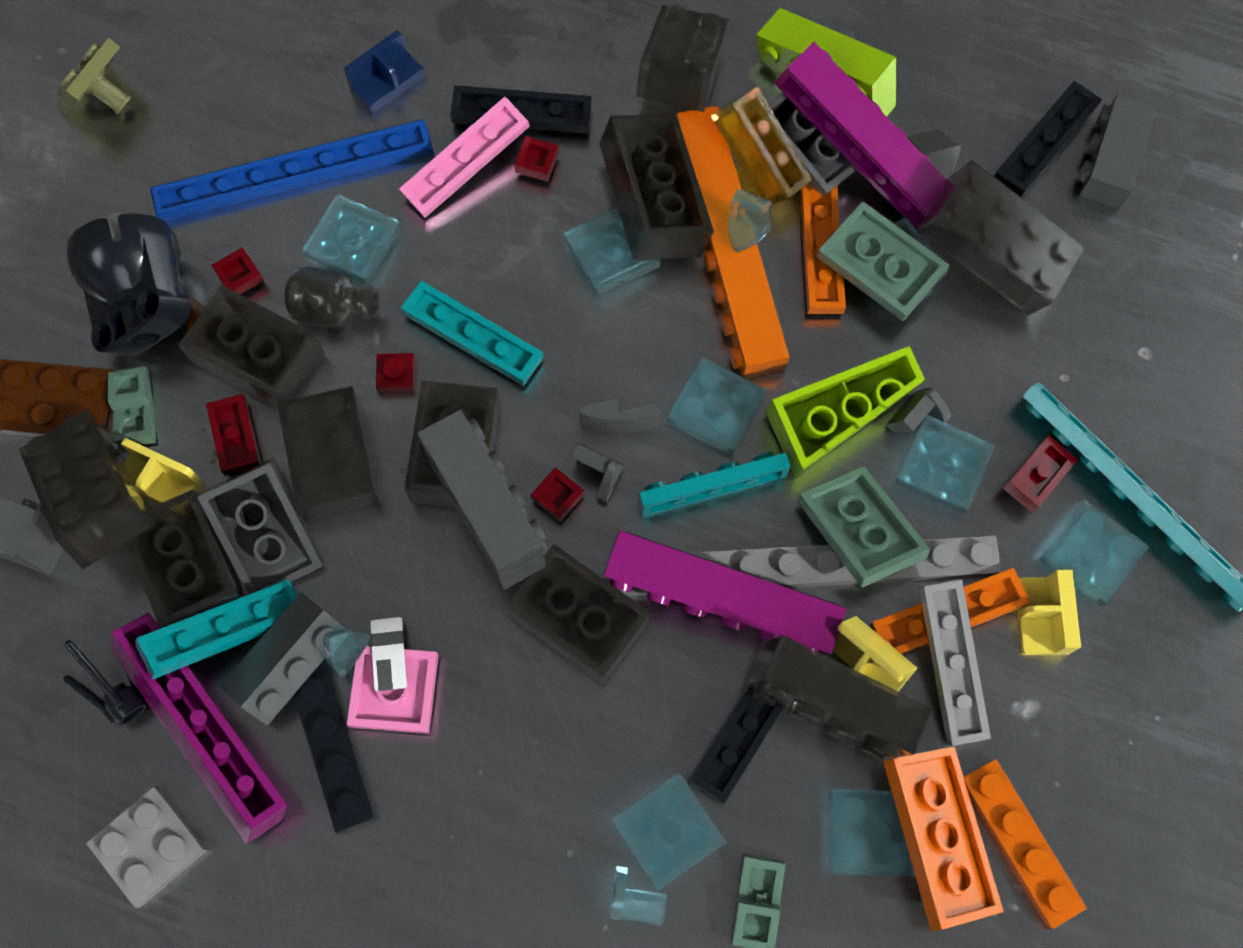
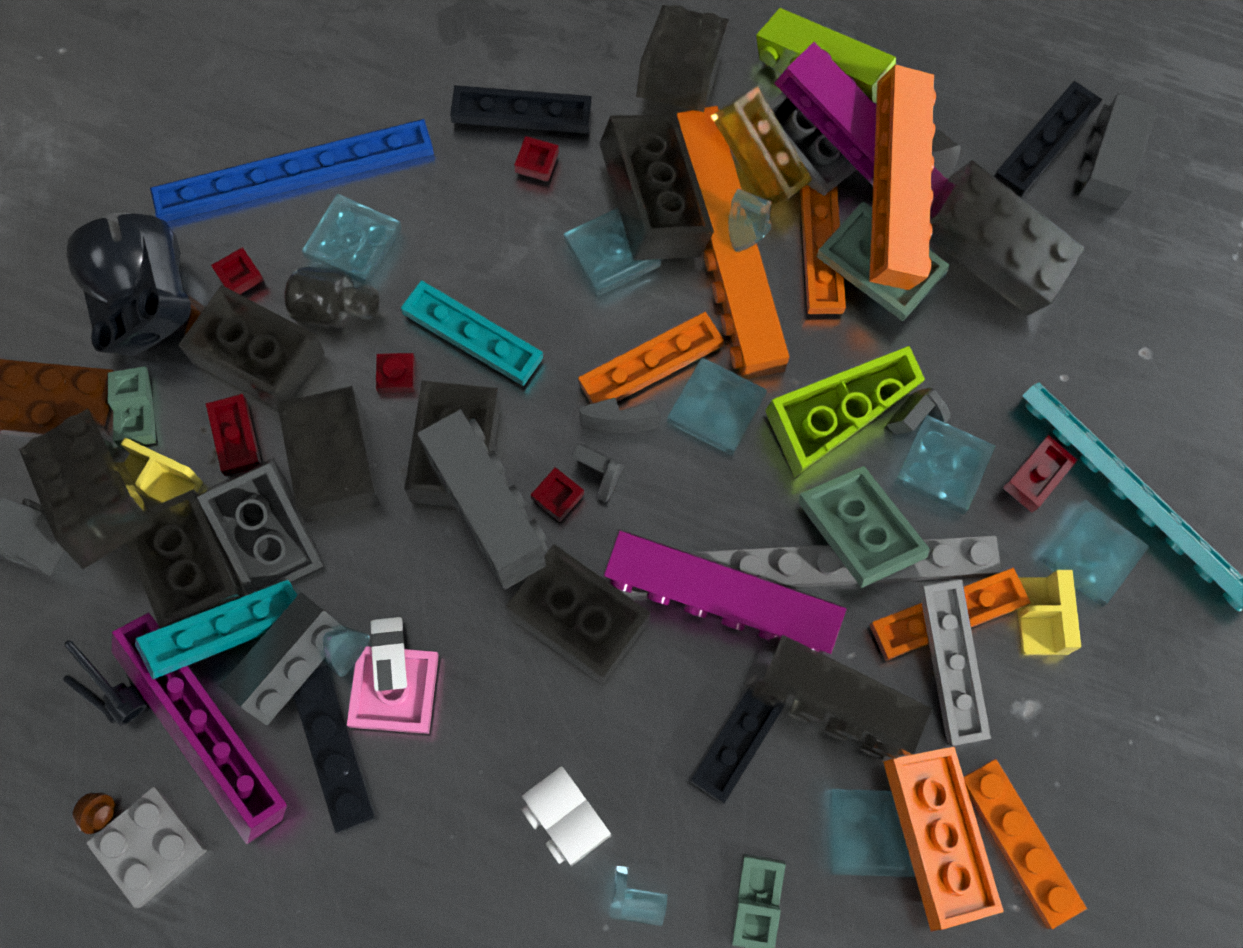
olive plate [56,37,131,116] -> none
dark blue panel [344,30,425,114] -> none
bright pink plate [399,97,530,218] -> none
clear light blue plate [611,773,726,892] -> none
teal plate [638,452,791,517] -> none
light yellow panel [833,616,917,700] -> none
none -> reddish brown plate [72,792,115,834]
none -> white brick [521,766,611,867]
none -> orange plate [578,311,724,404]
none -> orange brick [869,64,936,290]

